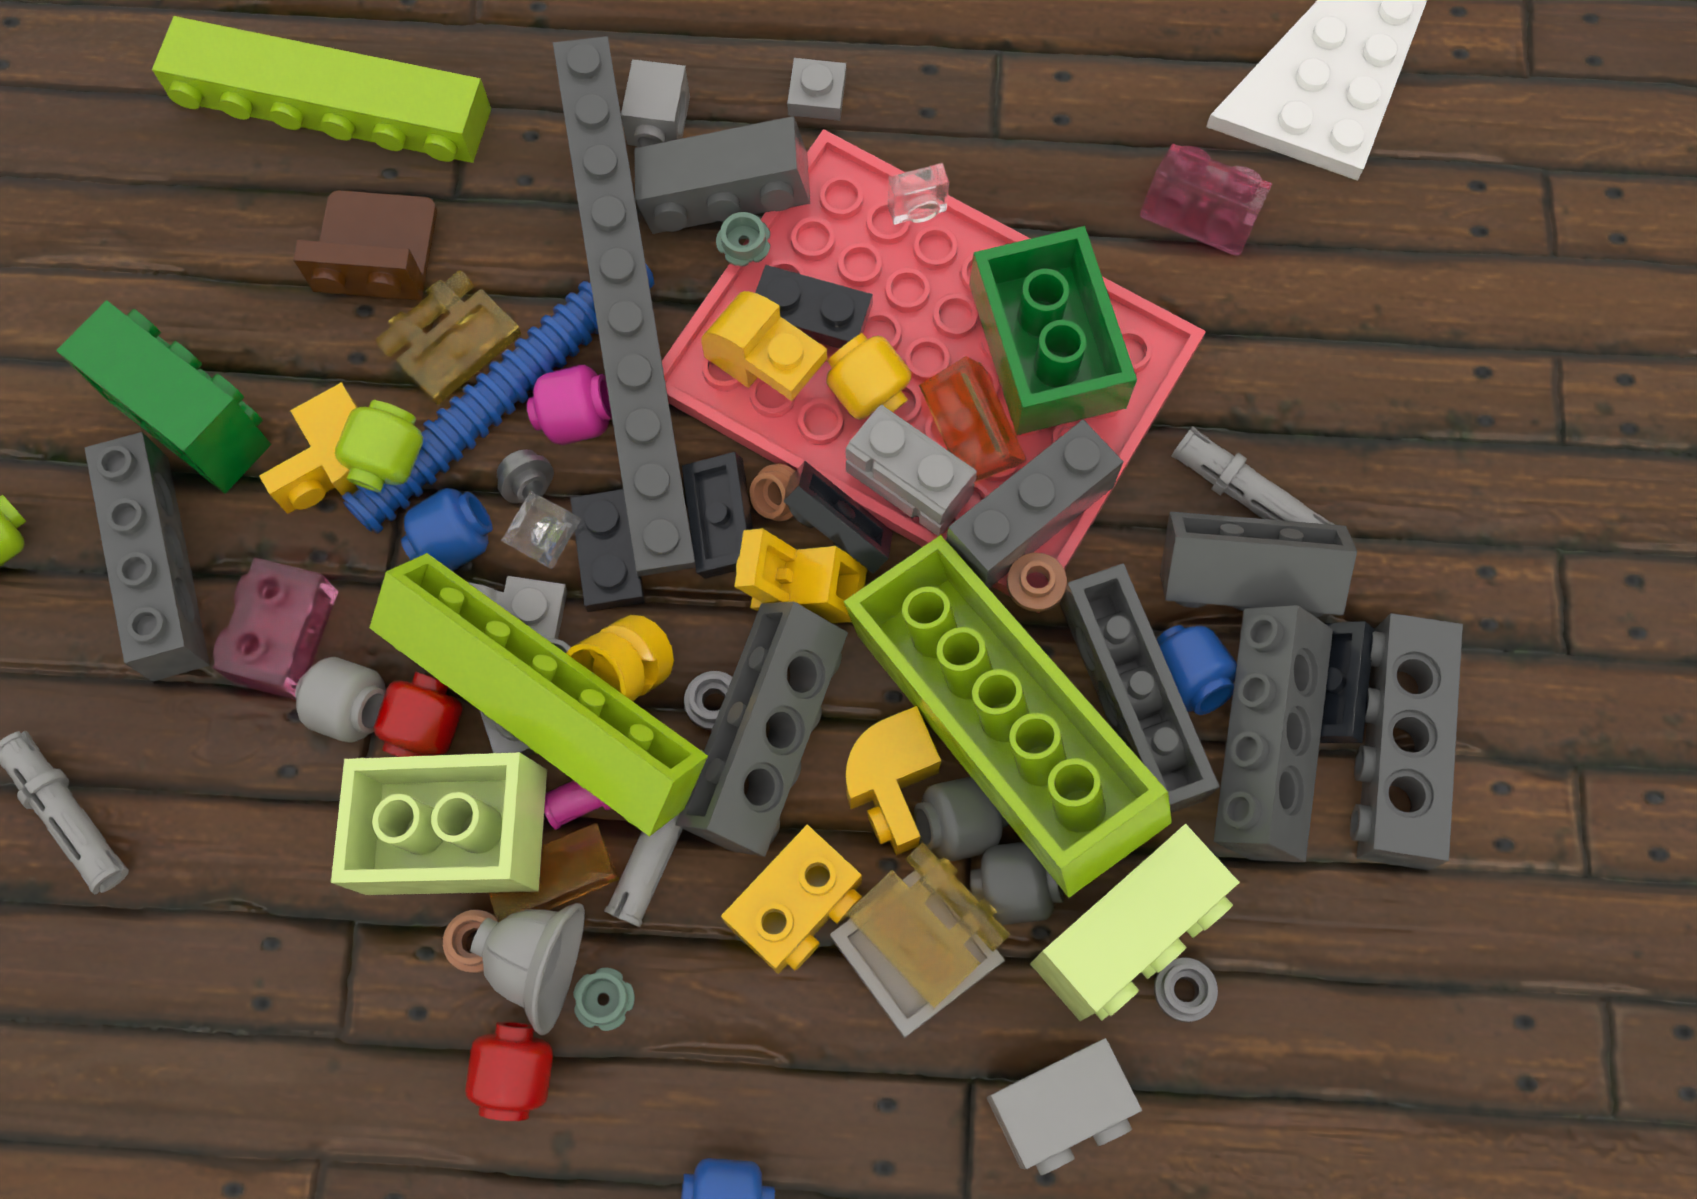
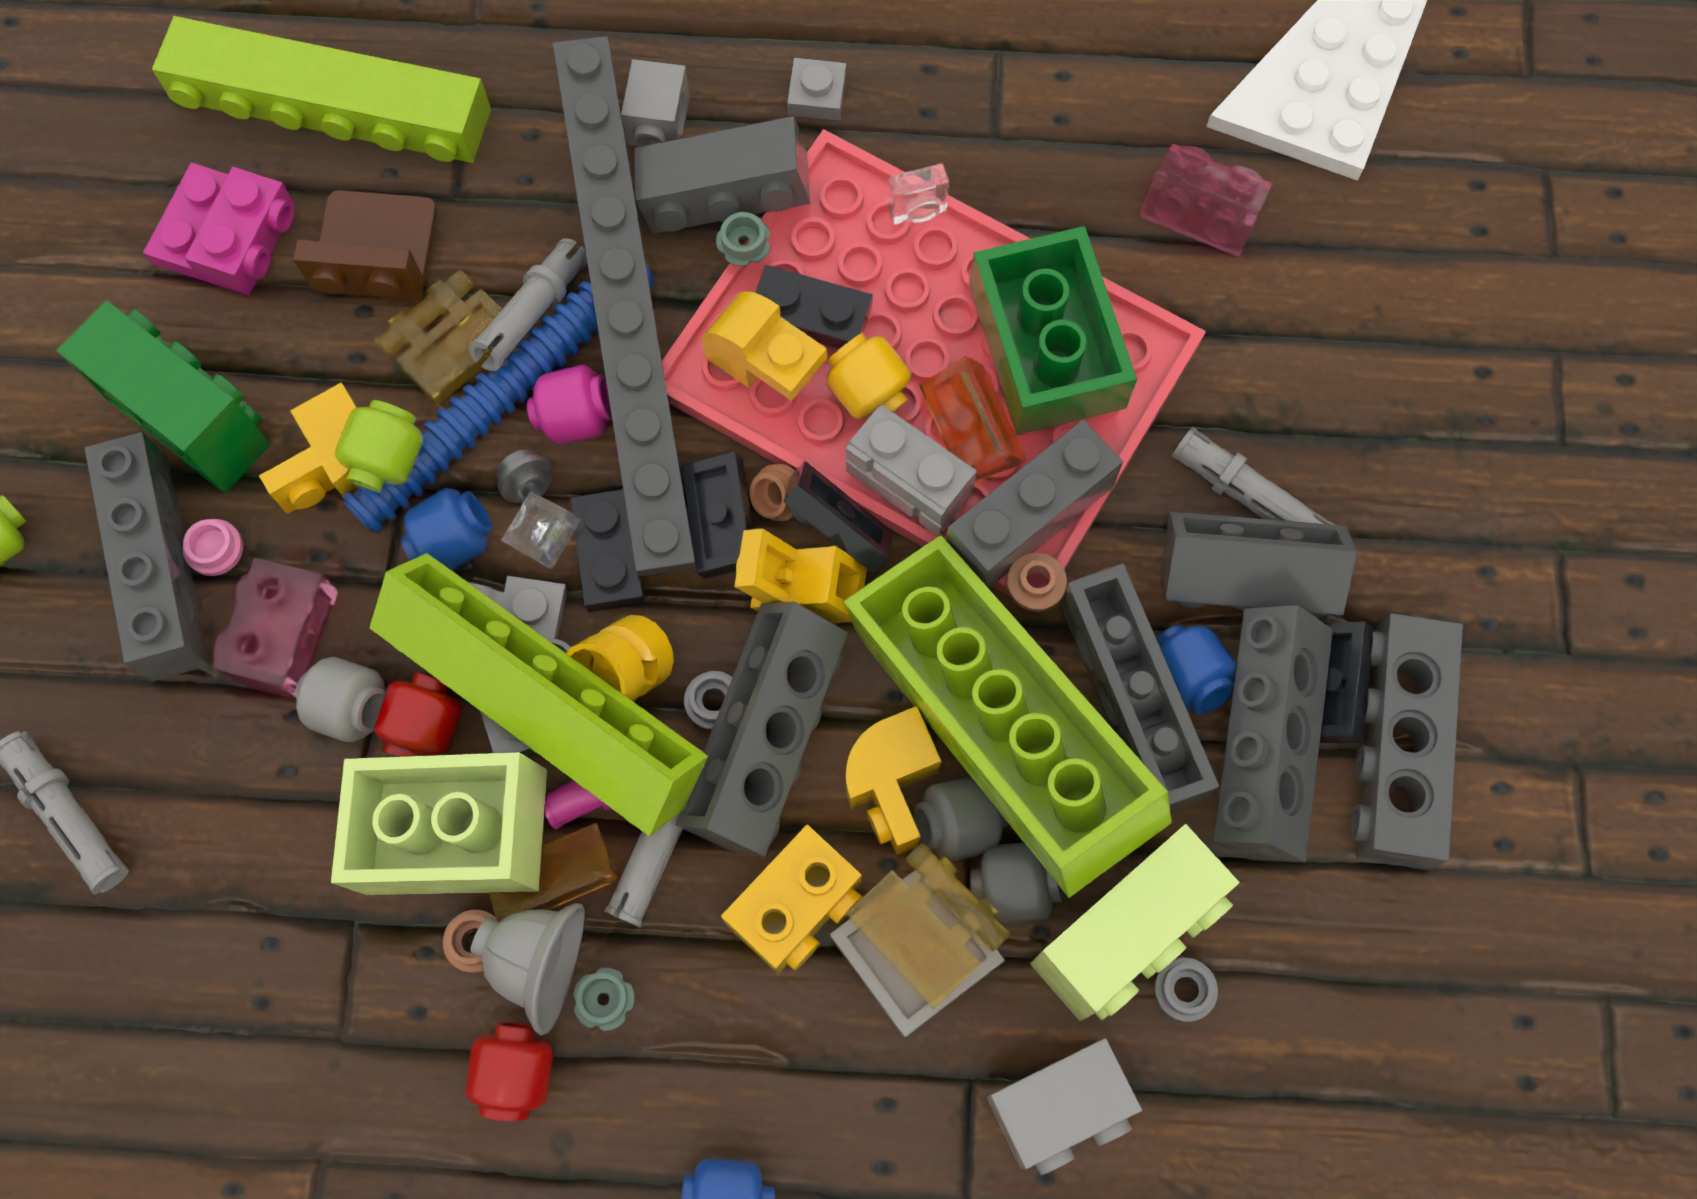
none -> dark pink plate [143,162,295,296]
none -> bright pink plate [183,519,243,576]
none -> light grey pin [468,238,588,371]

